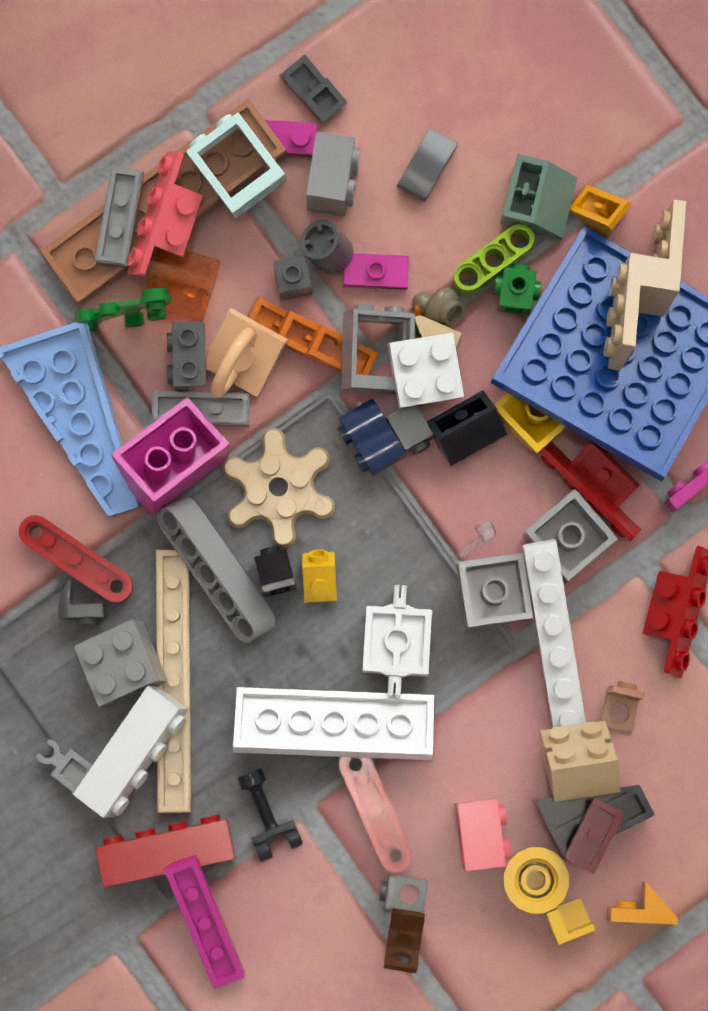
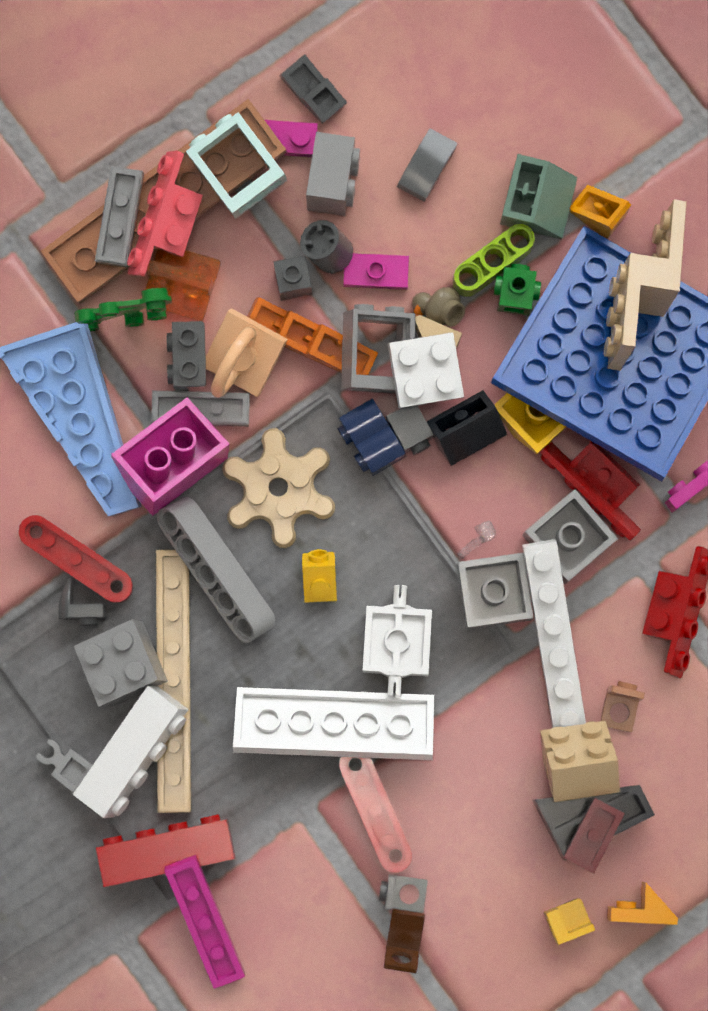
black bar [237,768,303,862] -> none
black slope [254,546,297,598] -> none
coral brick [455,798,511,871] -> none
yellow piece [503,847,569,914] -> none

